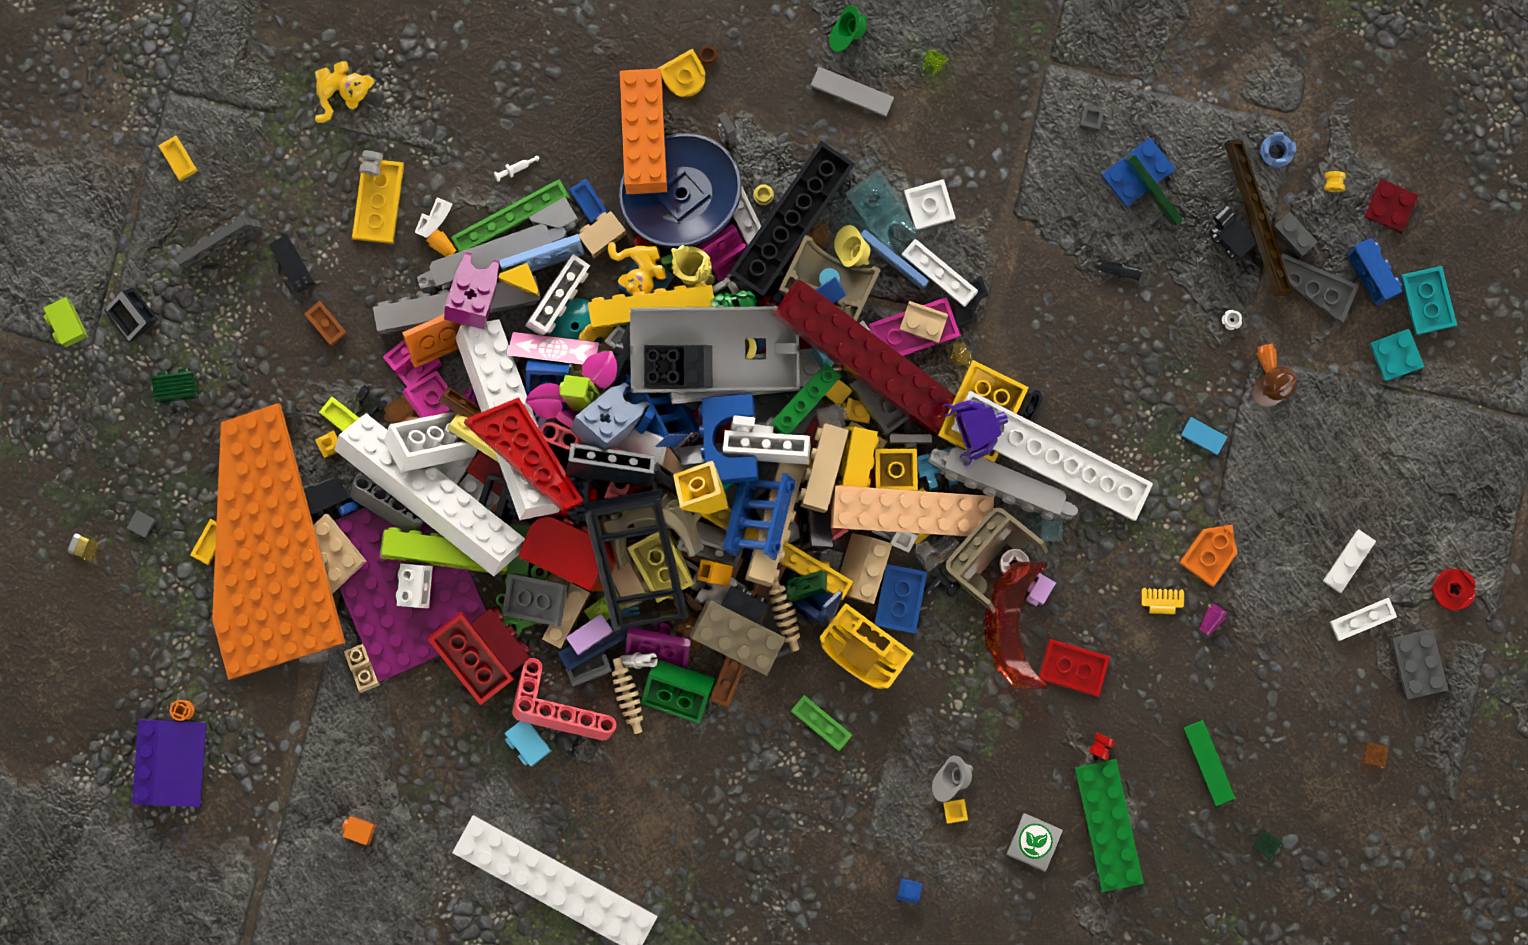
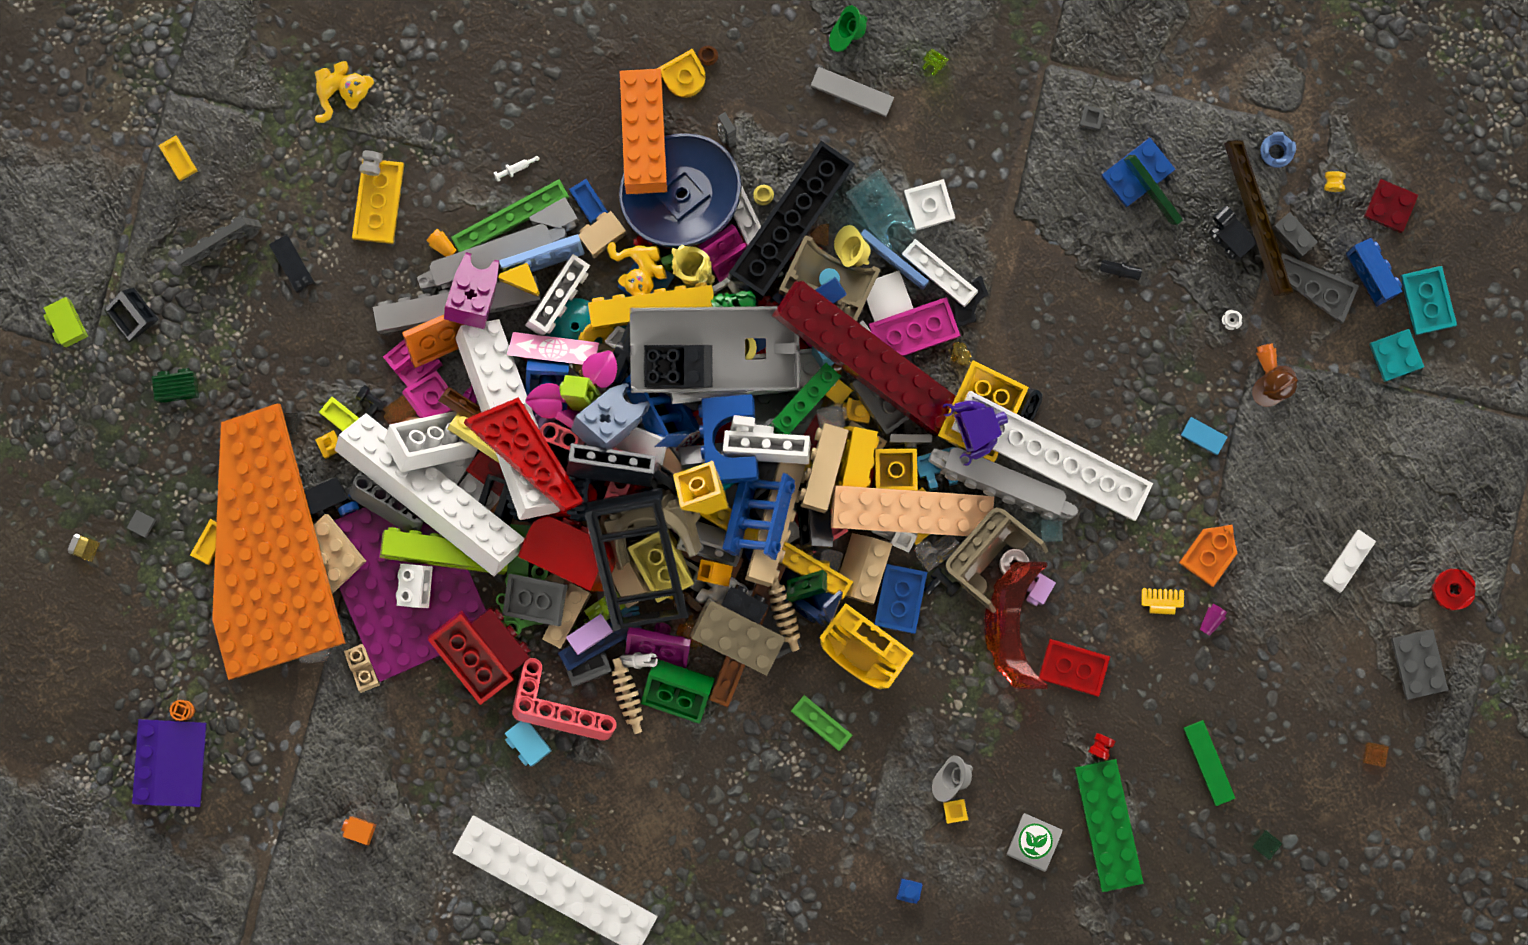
dark orange plate [304,301,347,346] -> none
white slope [415,197,452,238] -> none
blue tile [635,406,656,434] -> none
tan plate [899,301,948,343] -> none
white plate [1330,598,1397,641] -> none
none -> white tile [866,271,914,322]

